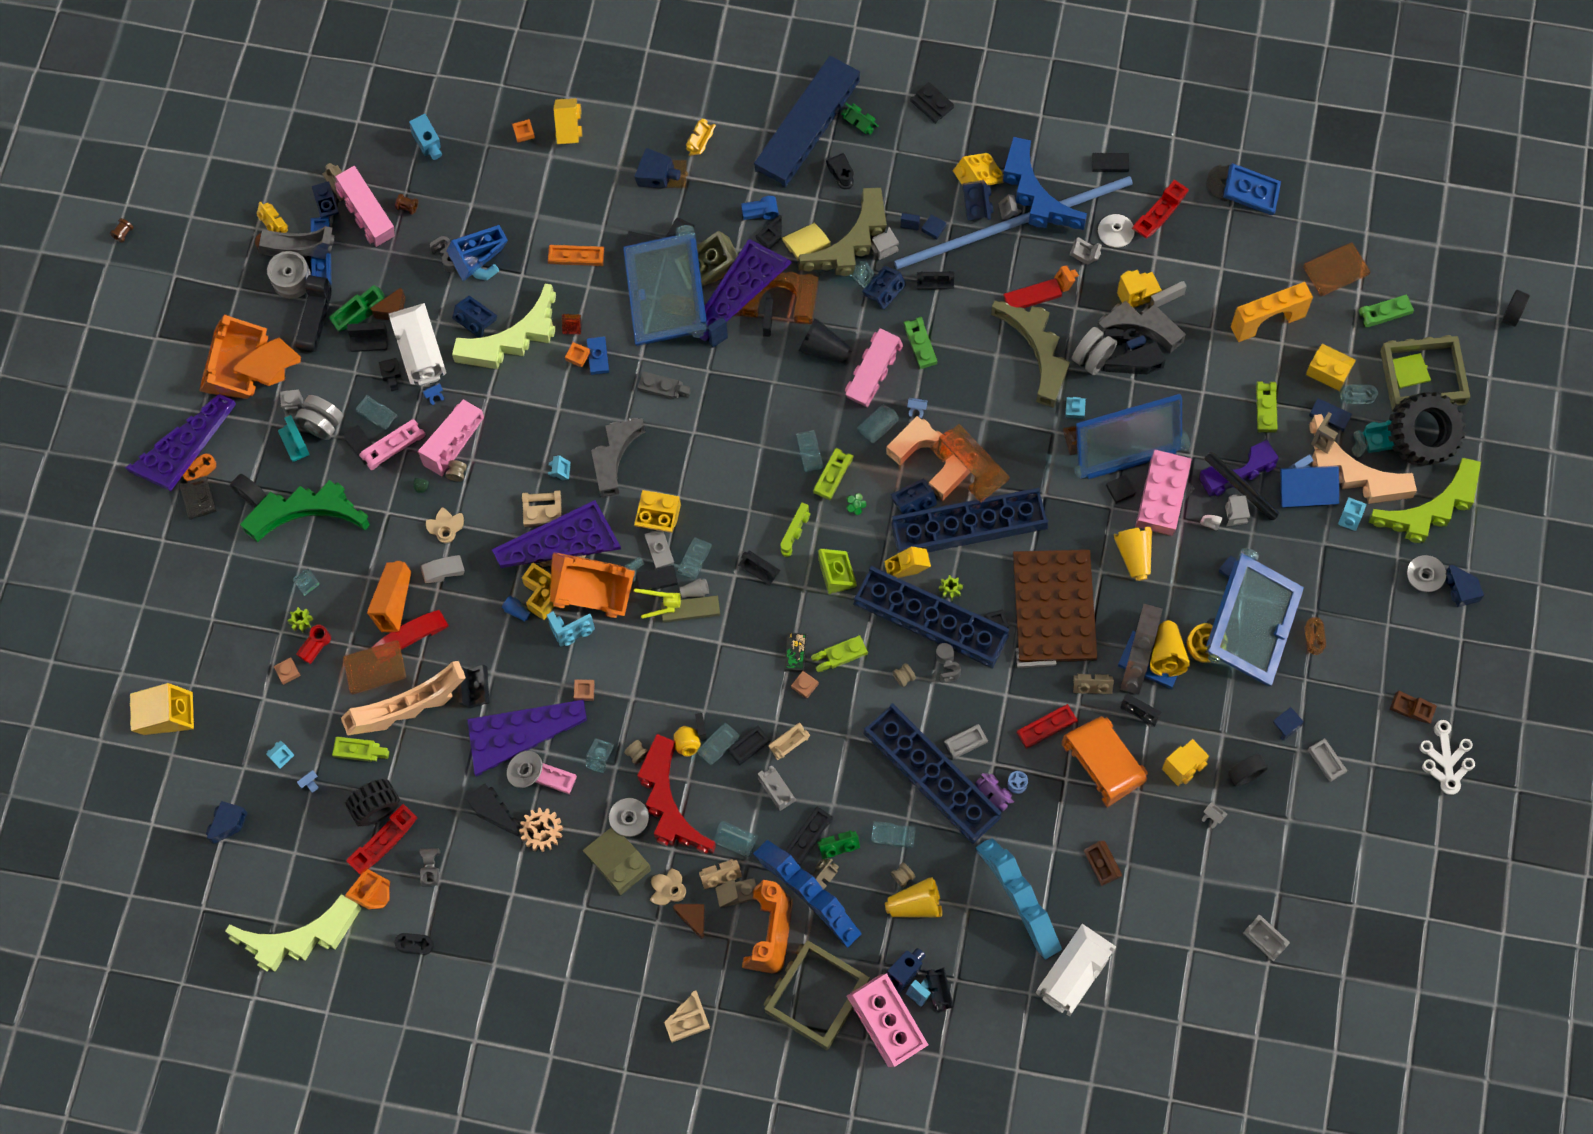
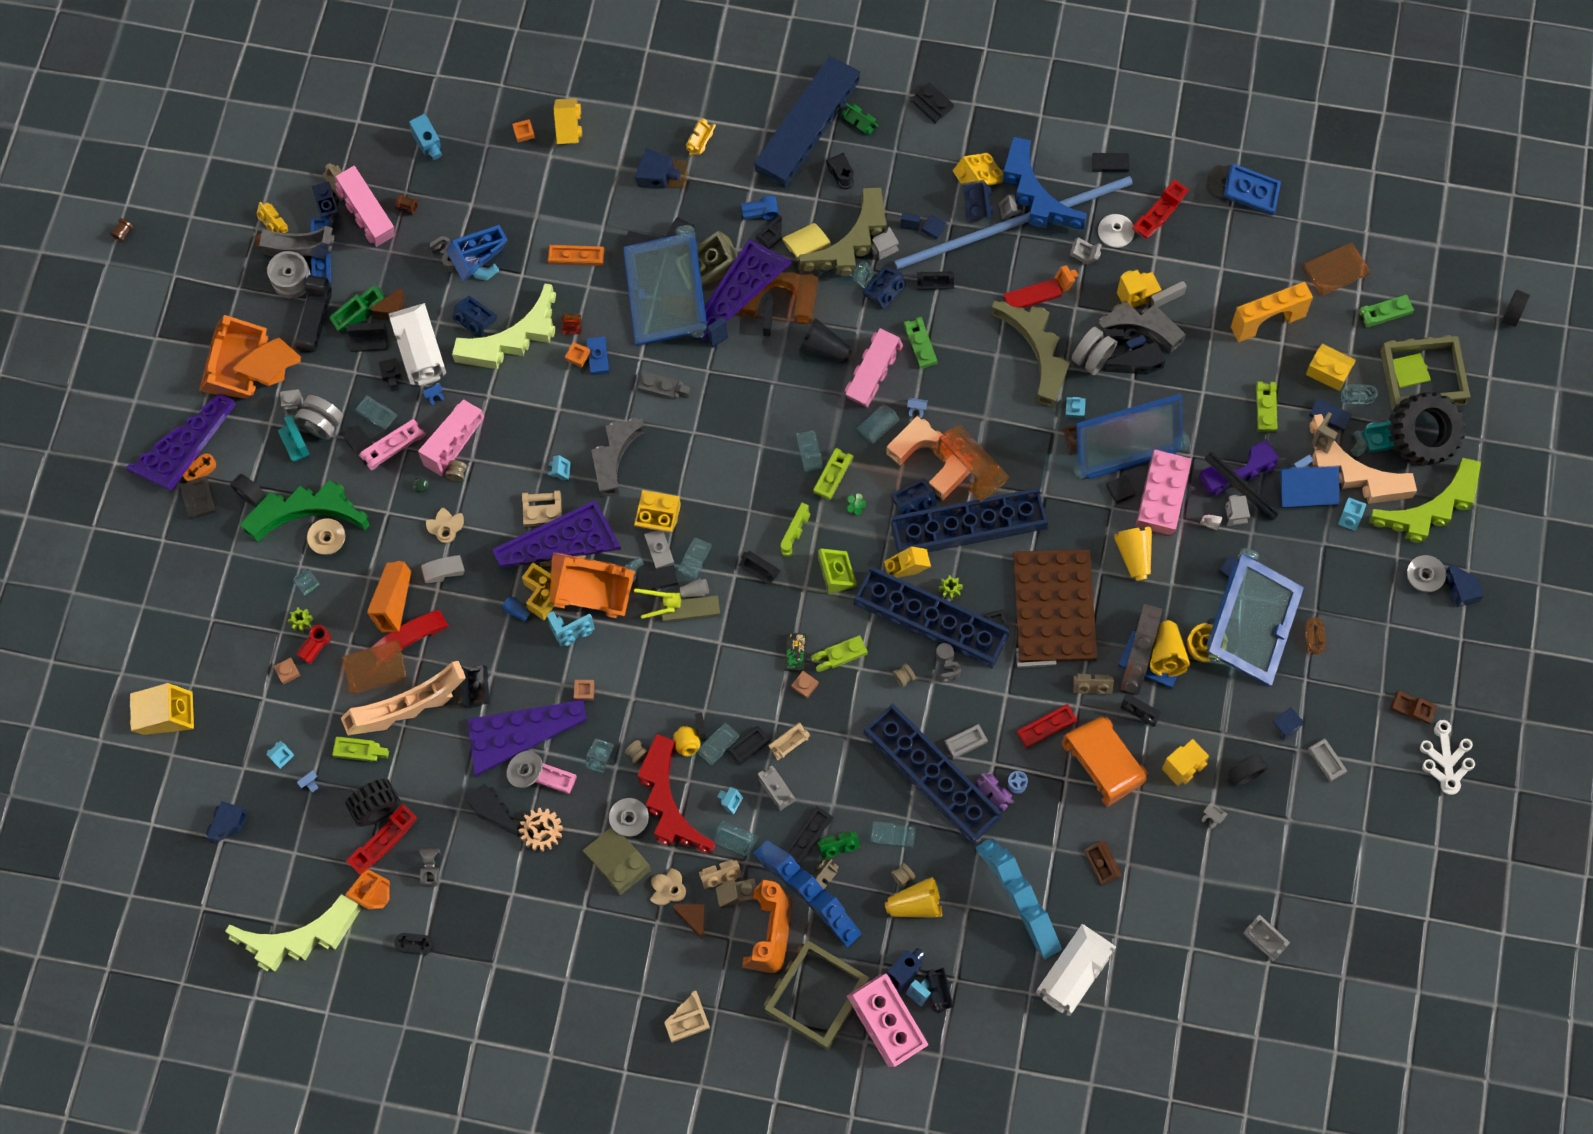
none -> tan dish [307,519,345,555]
none -> medium azure tile [717,787,743,814]

